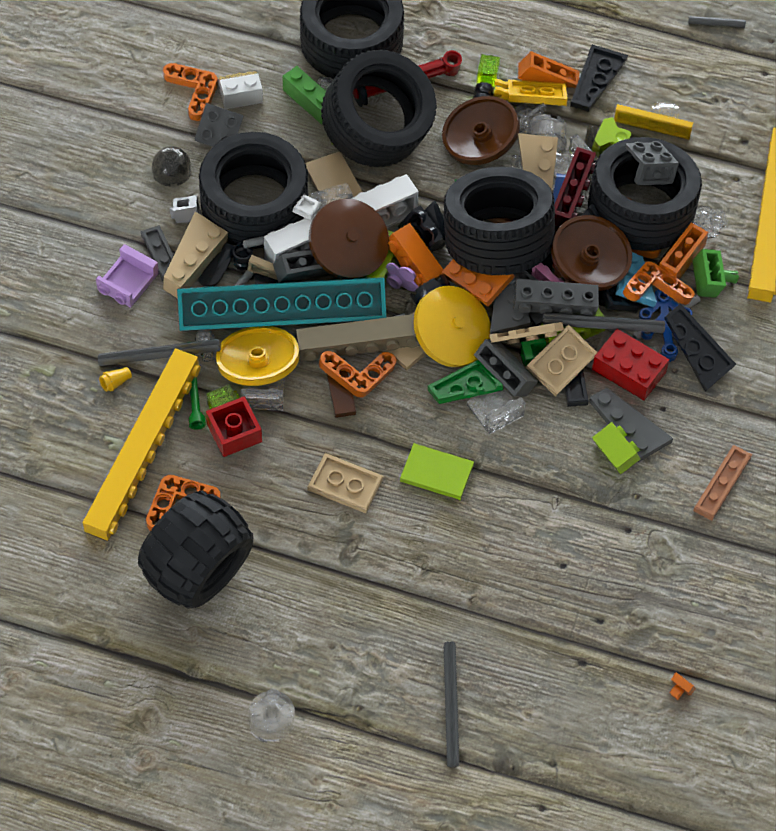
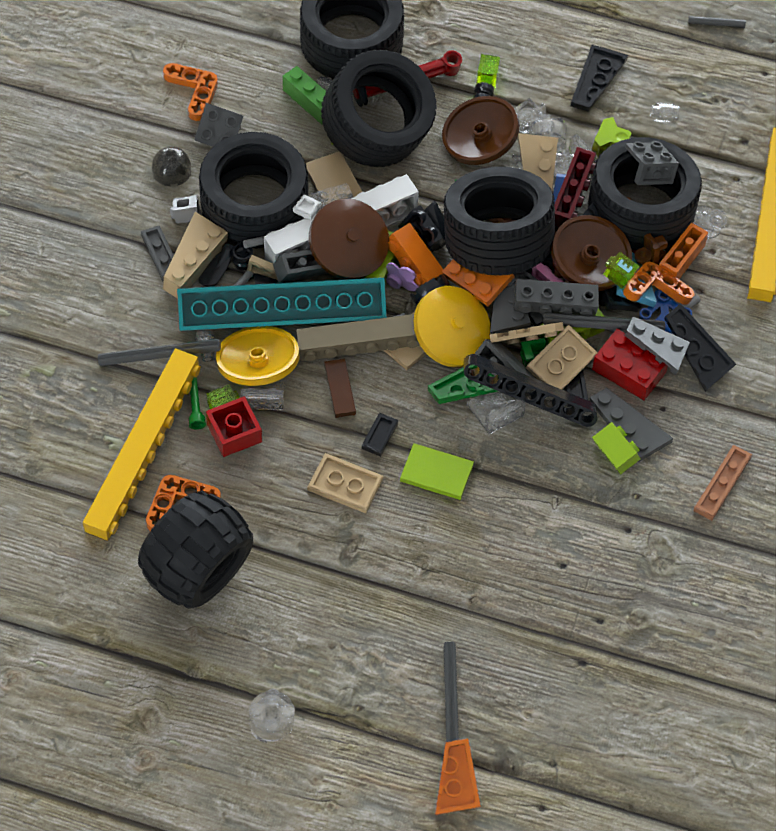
lavender panel [96,244,159,308] -> none
yellow cone [99,367,132,392] -> none
white slope [217,71,263,109] -> none
orange beam [319,351,396,398] -> none
yellow tile [493,79,568,106] -> none
orange slope [518,51,579,88] -> none
clear smoke axle [584,125,598,152] -> none
yellow tile [614,104,693,140] -> none
orange tile [670,672,696,700] -> none
bright green brick [692,249,739,298] -> none
none -> black tile [362,412,398,457]
none -> orange wing [435,738,481,815]
none -> black beam [463,354,598,427]
none -> clear neon green brick [603,252,640,289]
none -> wing [624,317,690,375]
none -> reddish brown hips [635,233,667,265]

